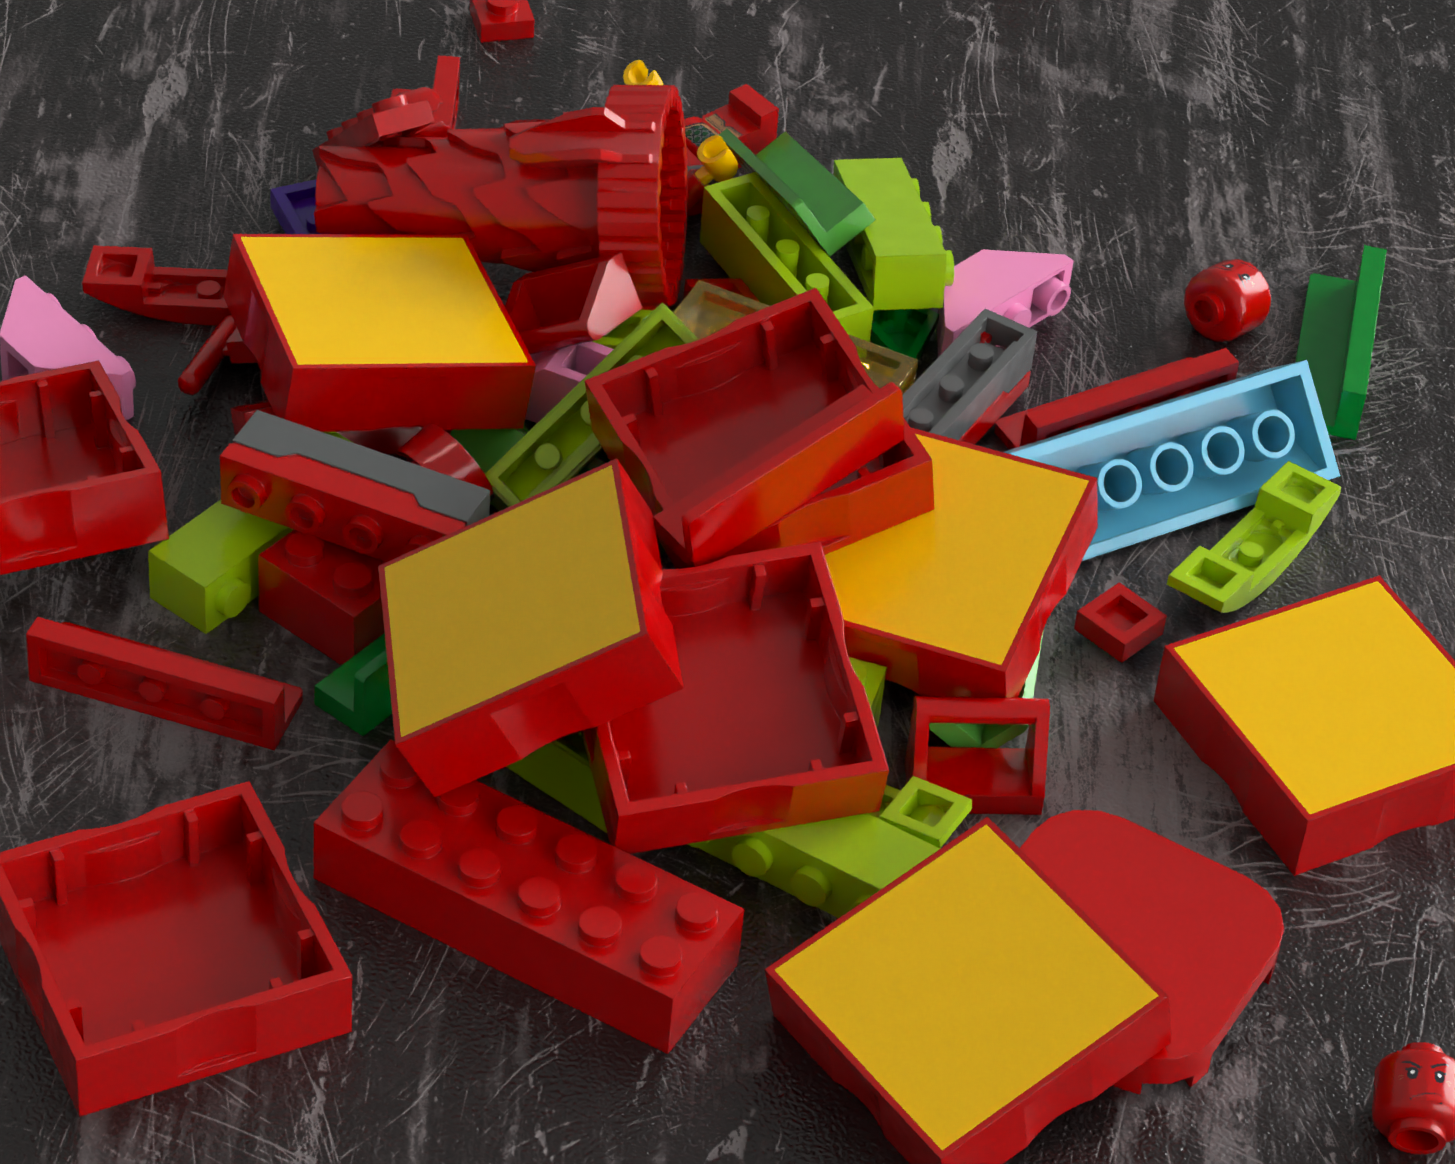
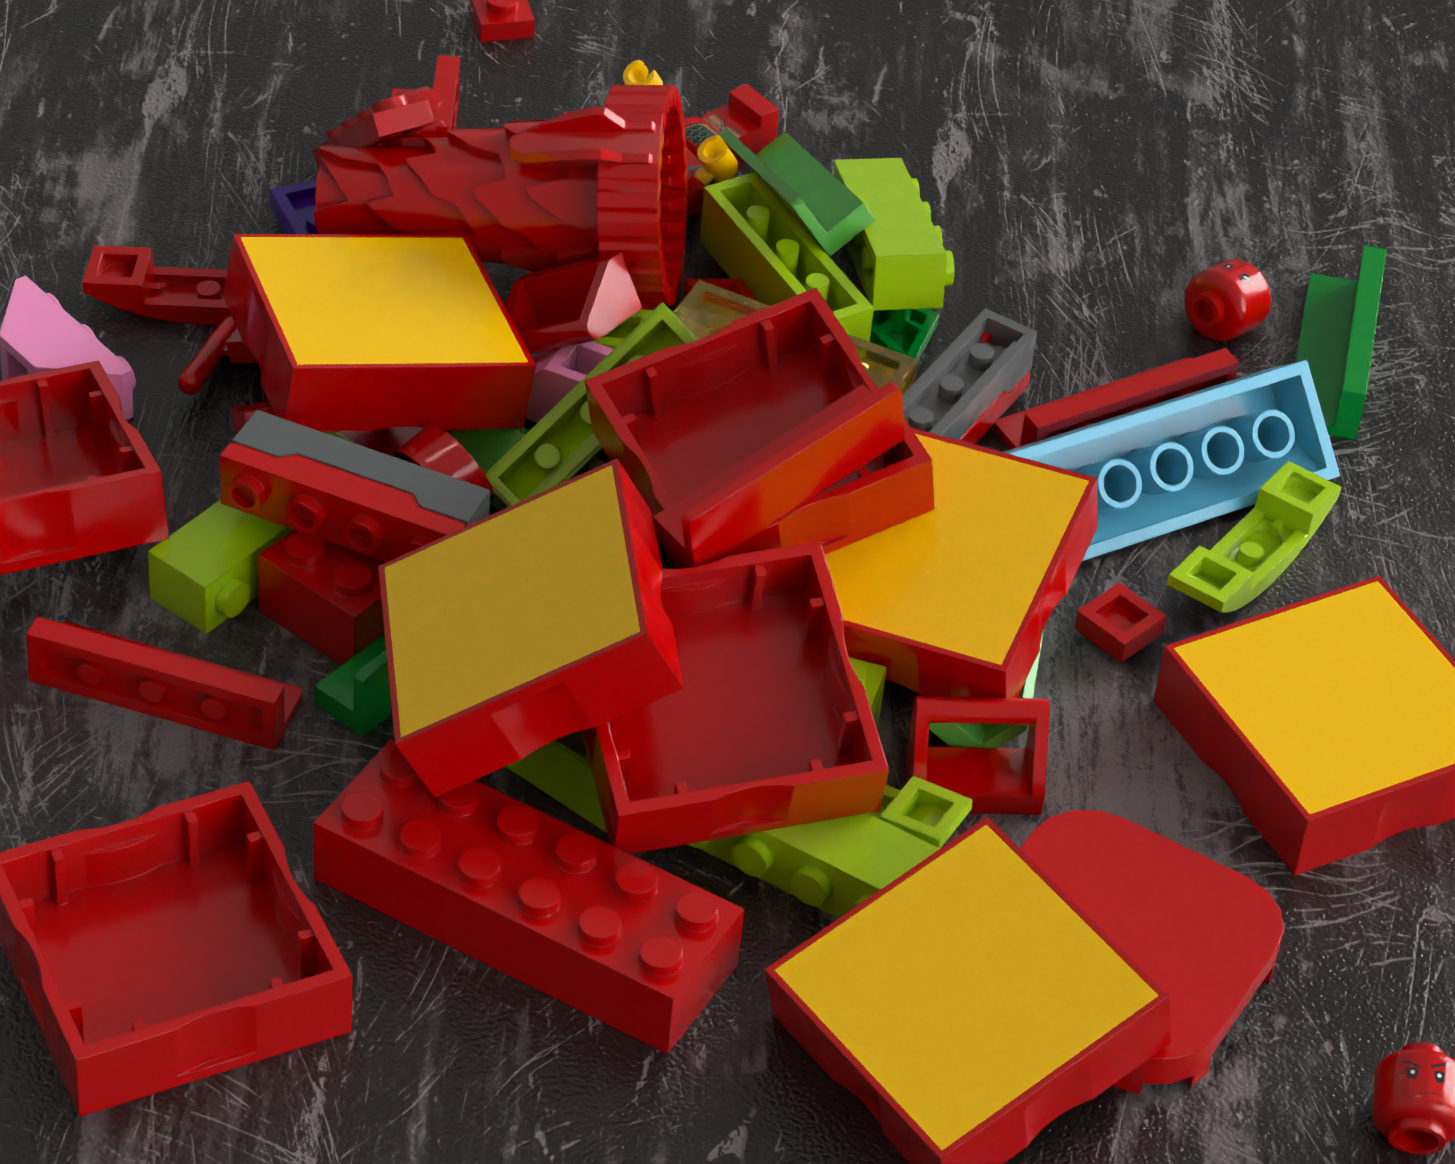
bright pink slope [937,249,1074,357] -> none

